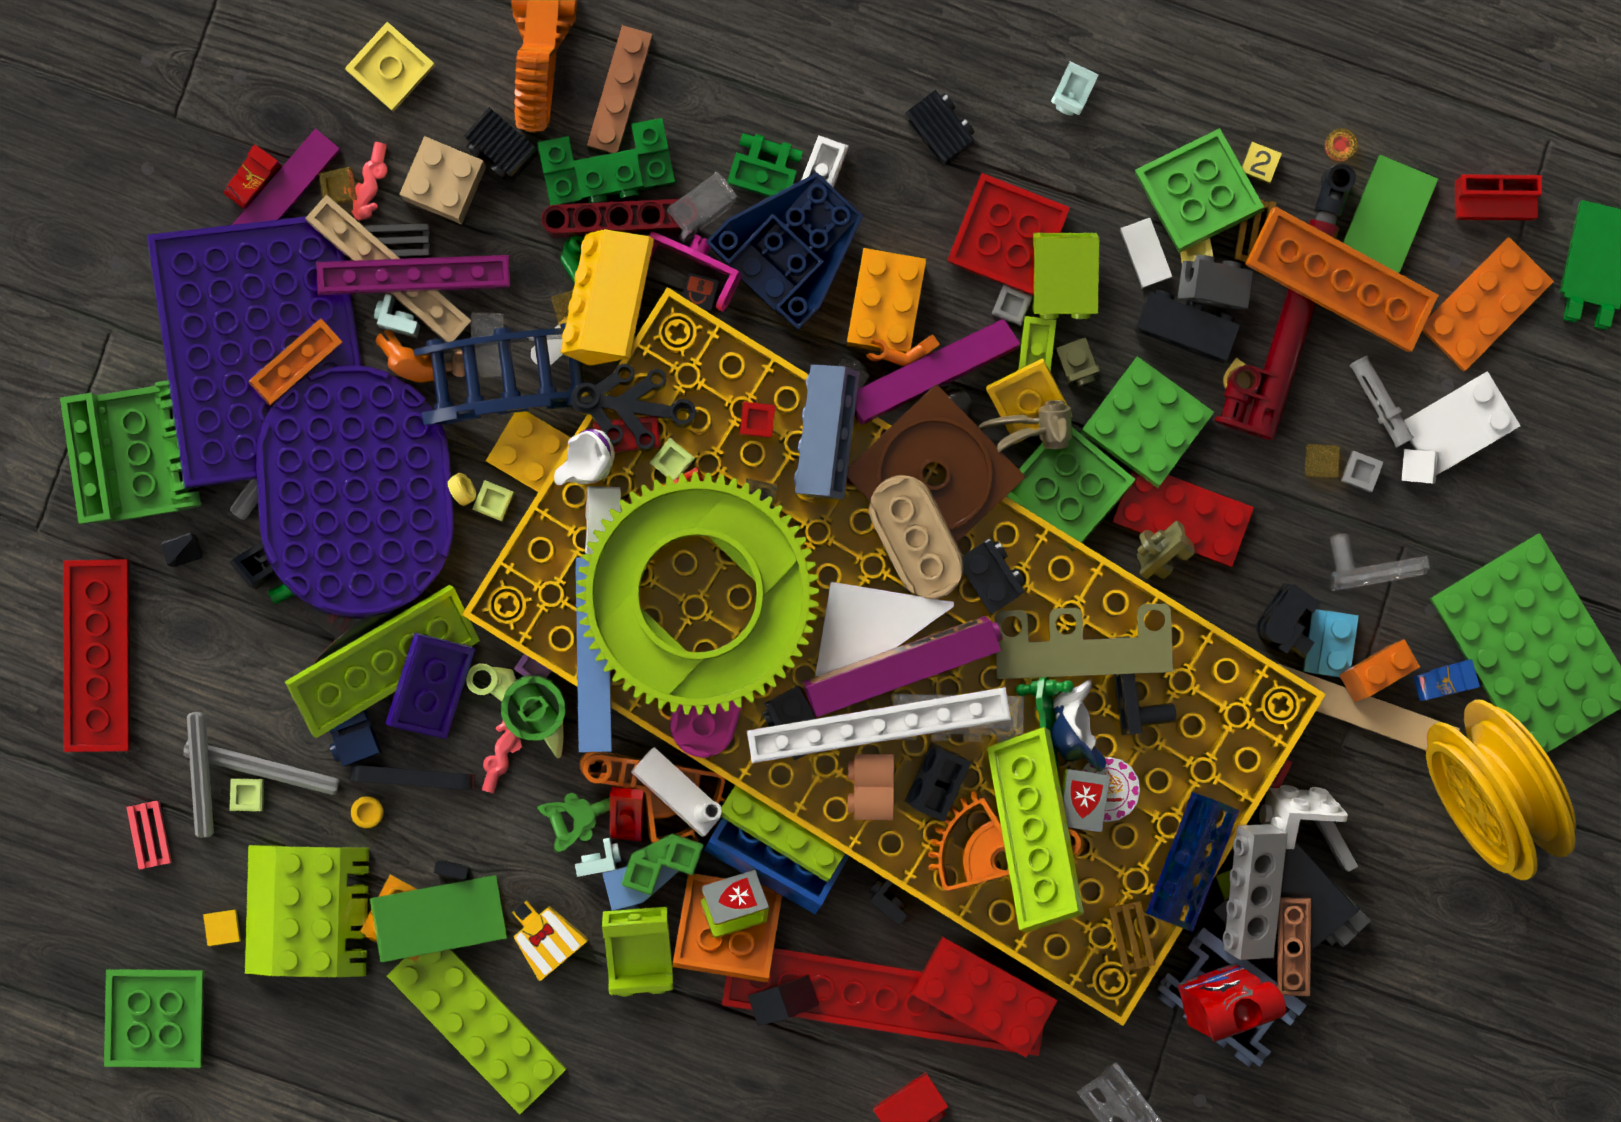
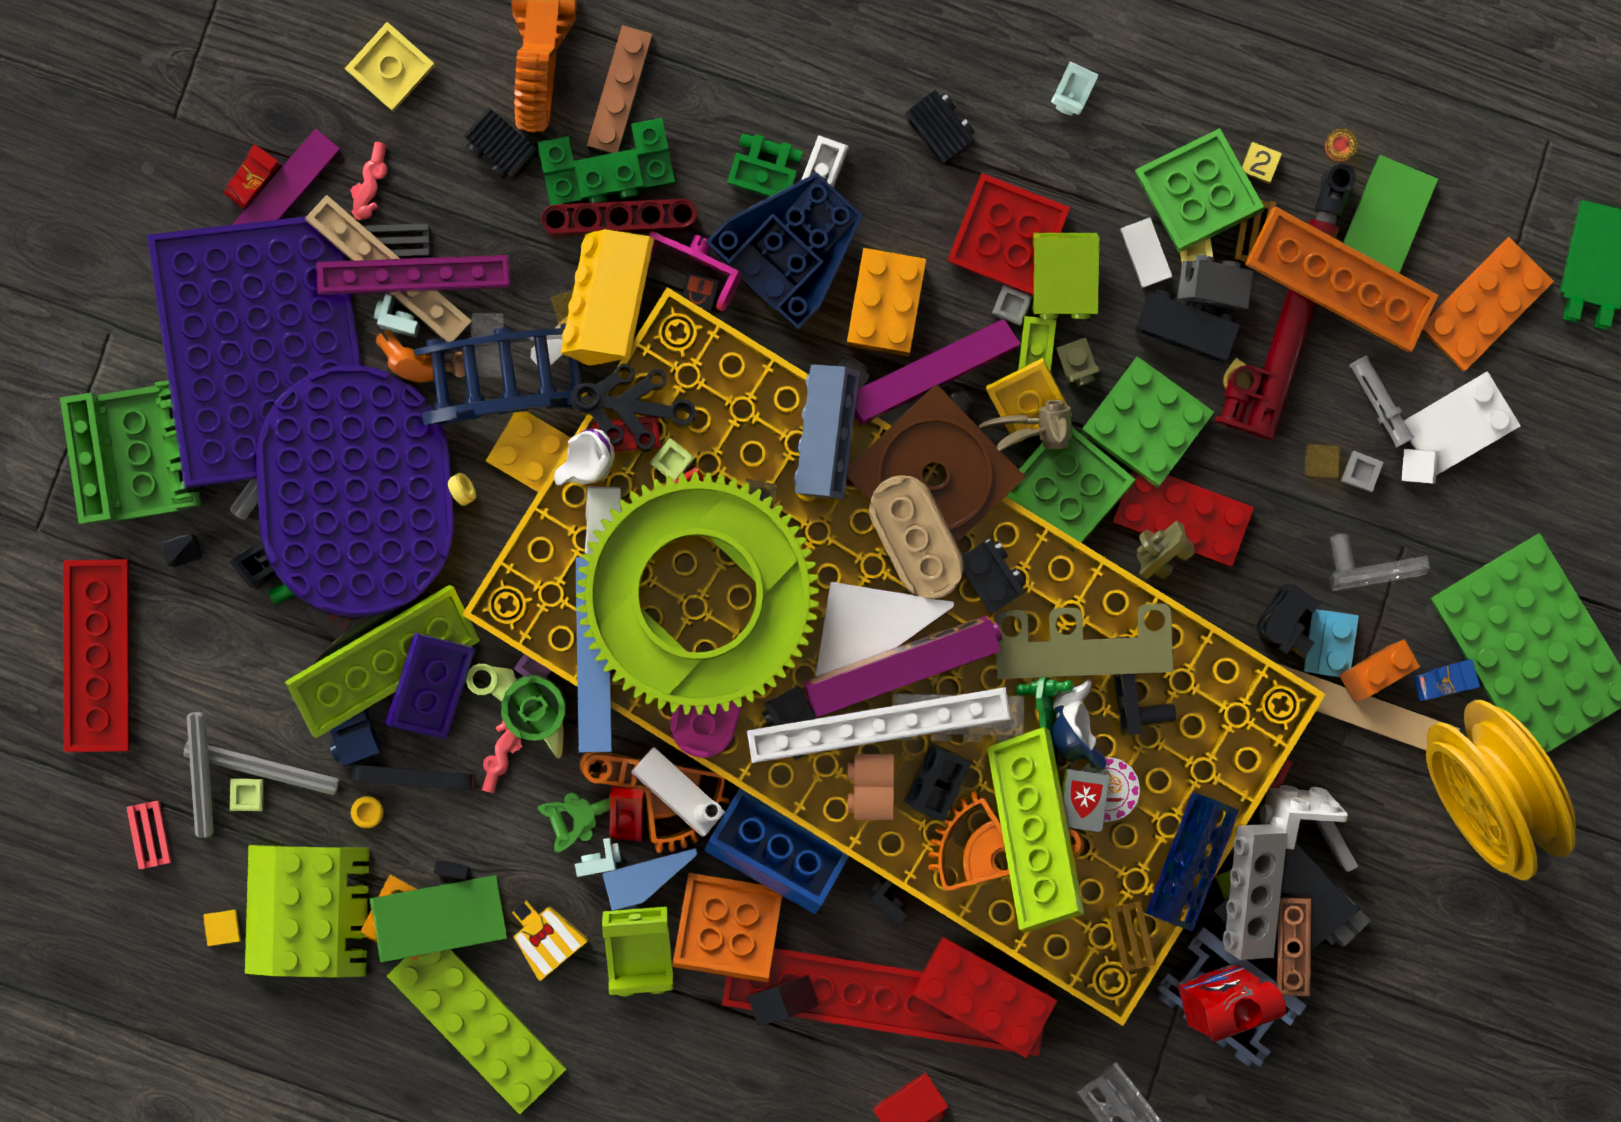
bright green plate [104,969,205,1068] -> none
orange plate [248,318,342,406] -> none
clear yellow tile [319,167,357,204] -> none
tan brick [400,136,486,224] -> none
yellowish green tile [472,480,514,522] -> none
green arm [560,235,584,284] -> none
bright green tile [621,833,703,896] -> none
clear panel [667,172,737,242] -> none
piece [701,870,769,938] -> none
lime plate [720,785,845,882] -> none
red plate [740,402,775,438] -> none
orange arm [866,334,940,367] -> none
red piece [1455,174,1542,221] -> none

